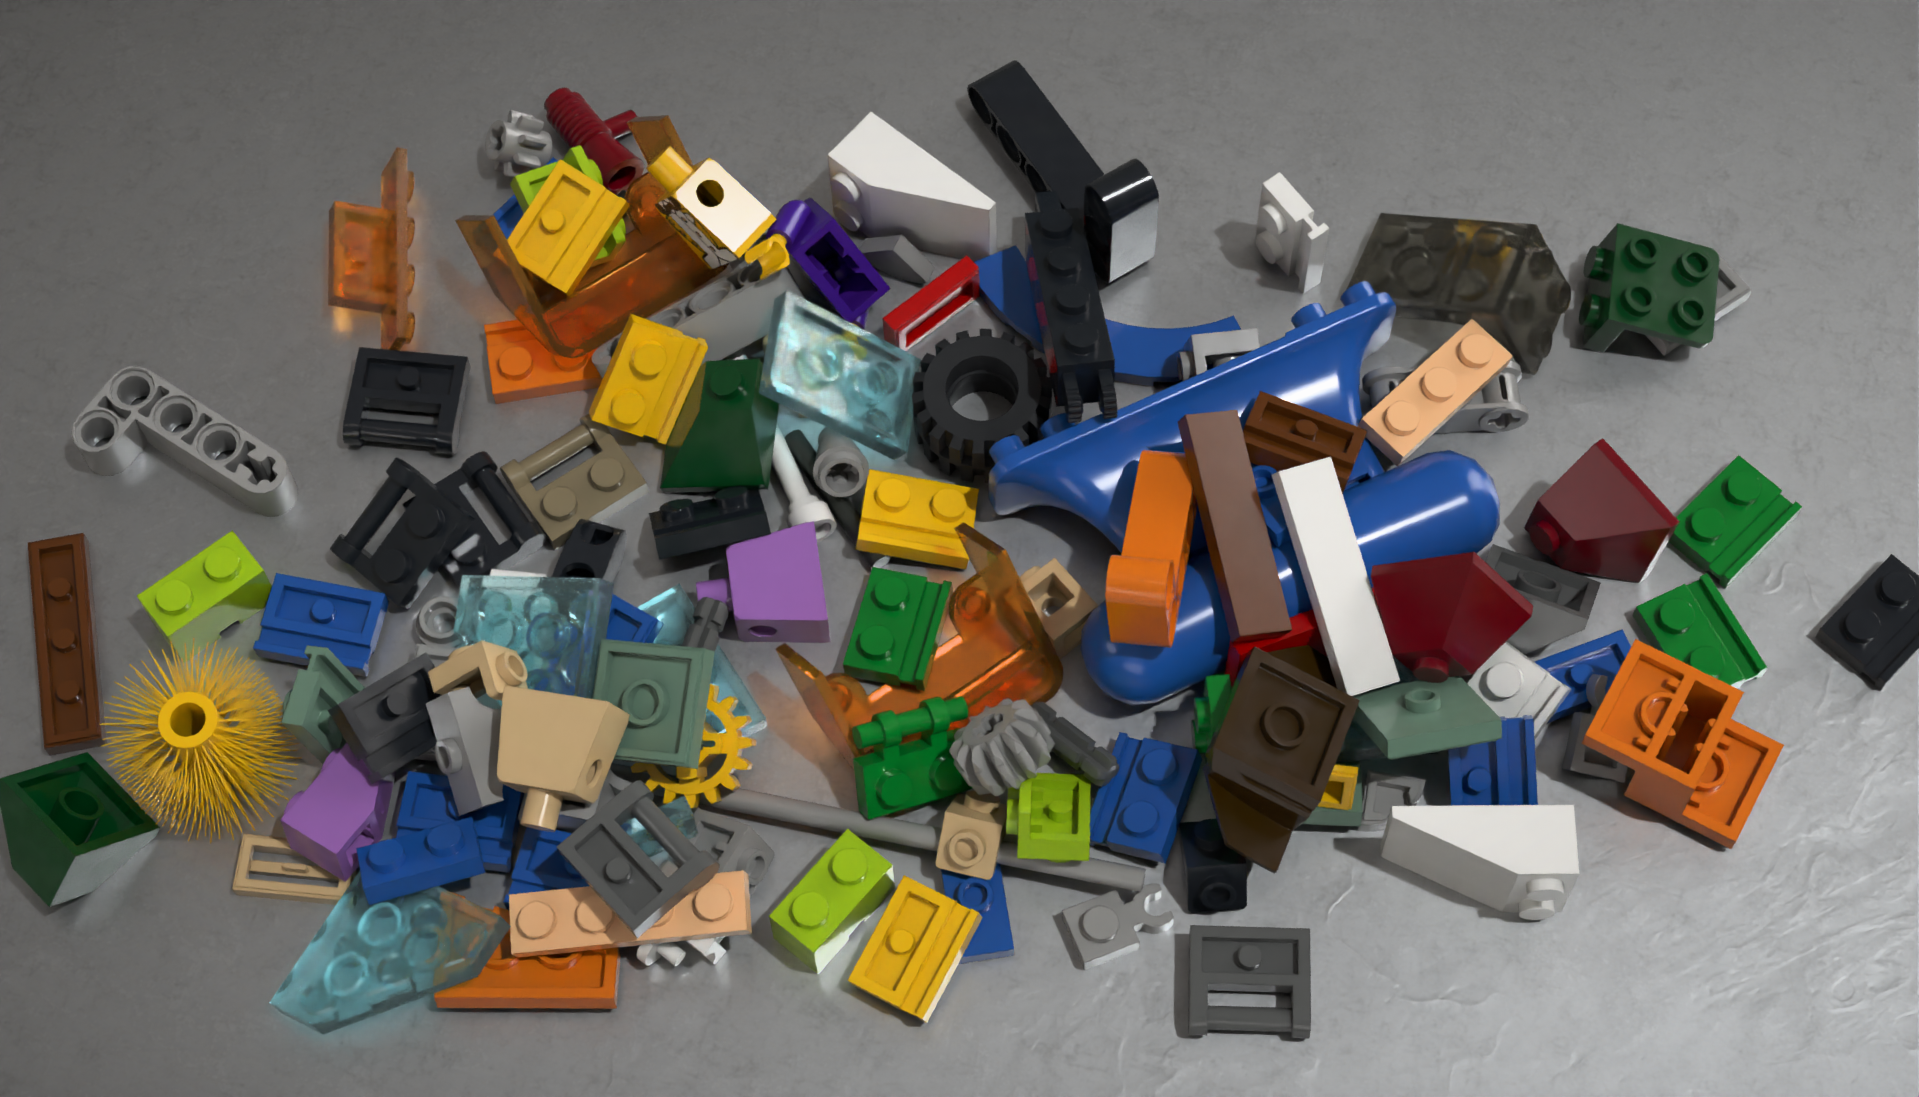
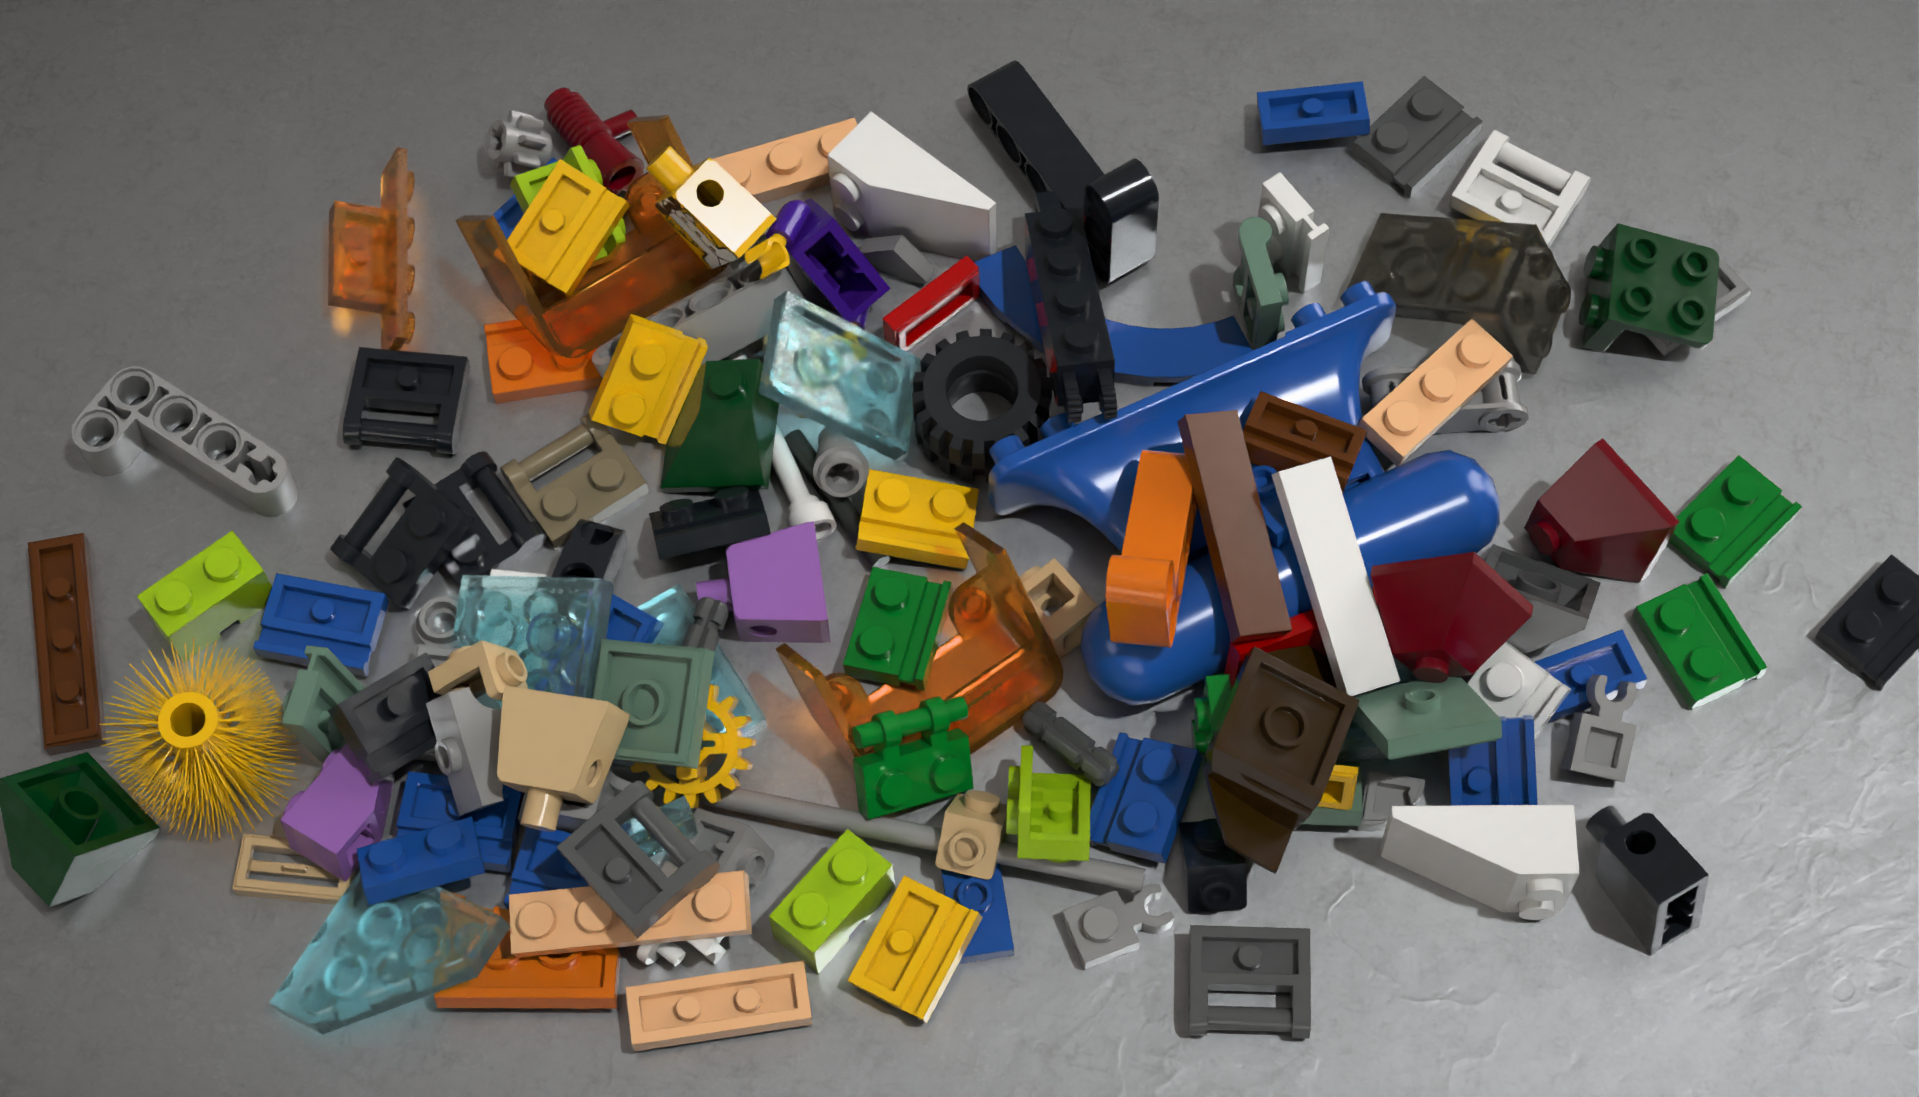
light grey gear [949,698,1055,796] -> none
light grey bracket [1177,328,1260,382] -> none
orange bracket [1582,639,1784,849] -> none
none -> light nougat plate [625,960,813,1052]
none -> light nougat plate [713,118,857,204]
none -> sand green plate [1233,217,1289,350]
none -> blue plate [1257,81,1370,145]
none -> dark grey plate [1352,76,1483,198]
none -> white plate [1449,130,1591,255]
none -> black torso [1586,806,1709,956]

